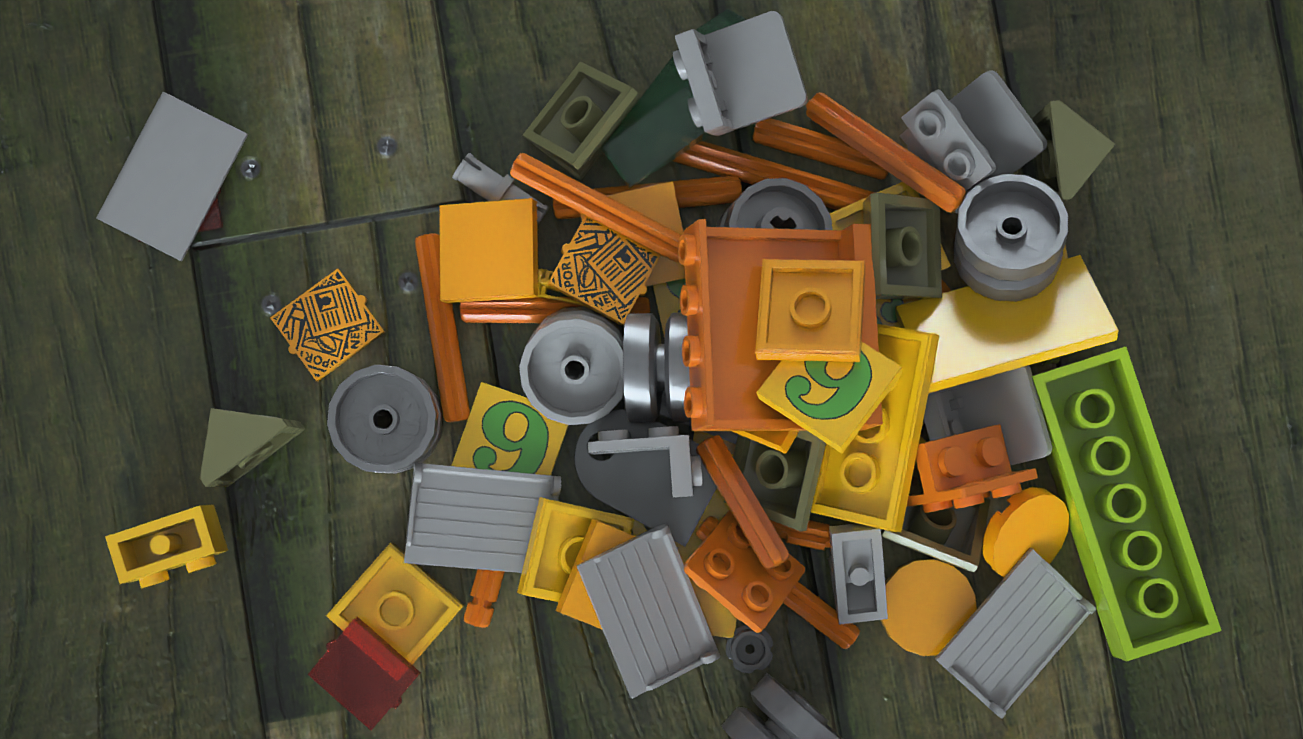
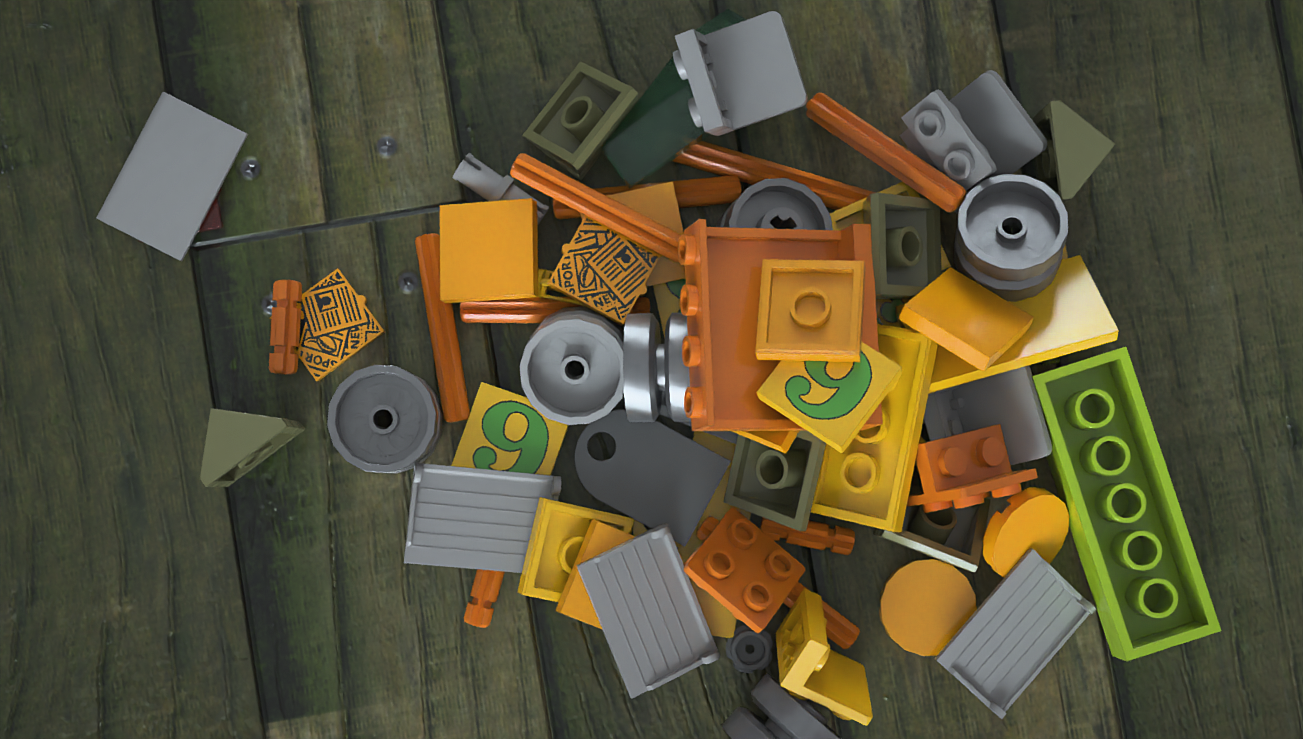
yellow brick [105,505,228,589] -> none
clear red piece [308,616,421,730] -> none
yellow tile [326,542,465,680] -> none
light grey bracket [588,426,702,498] -> none
orange axle [696,435,789,570] -> none
orange axle [753,118,889,180] -> none
light grey slope [828,523,888,625] -> none
none -> orange axle [269,280,302,375]
none -> yellow bracket [775,588,873,725]
none -> light orange tile [898,267,1034,371]

